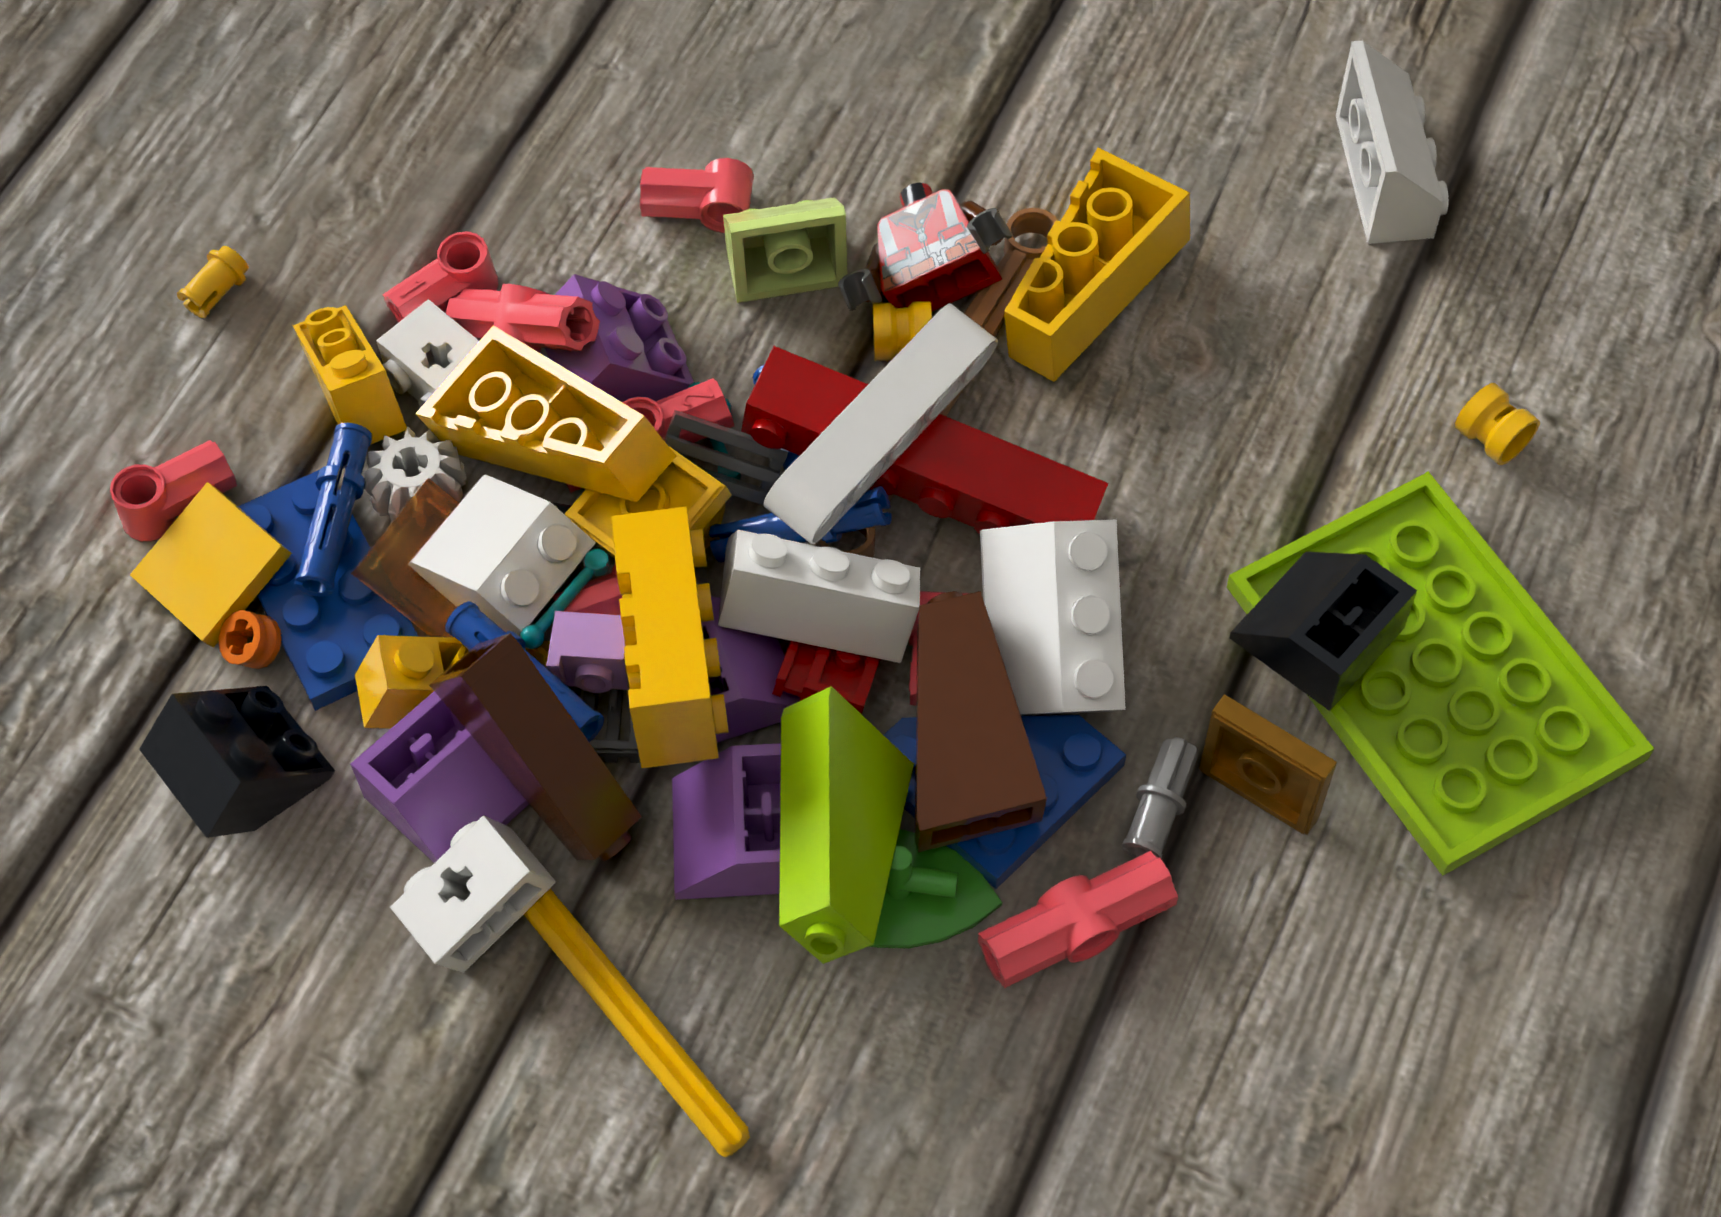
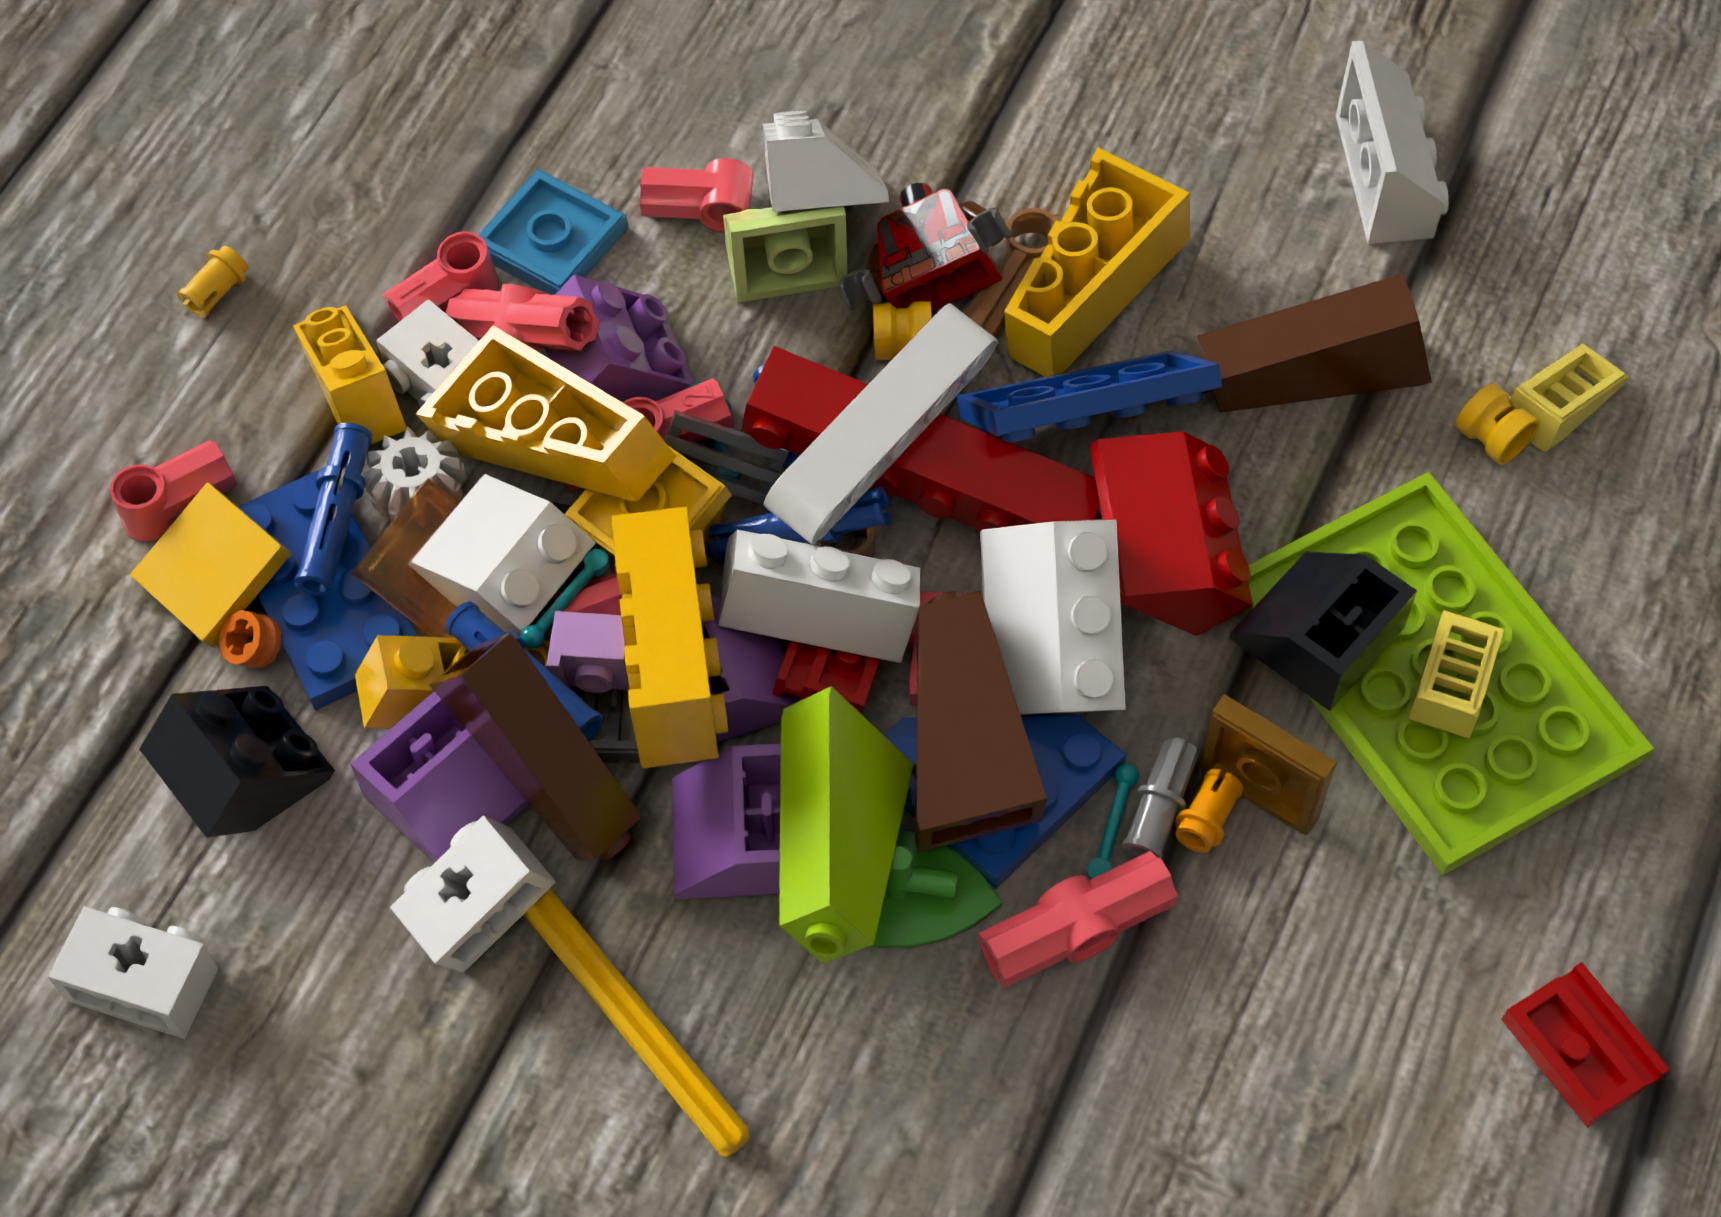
none -> white brick [48,906,218,1039]
none -> dark azure tile [478,169,629,295]
none -> white slope [763,111,889,212]
none -> blue plate [957,350,1222,442]
none -> teal hinge [1087,763,1139,880]
none -> red slope [1090,431,1253,636]
none -> light orange pin [1175,769,1244,853]
none -> reddish brown slope [1197,273,1432,413]
none -> light yellow slope [1408,610,1504,739]
none -> red plate [1501,962,1670,1128]
none -> light yellow slope [1509,344,1629,452]

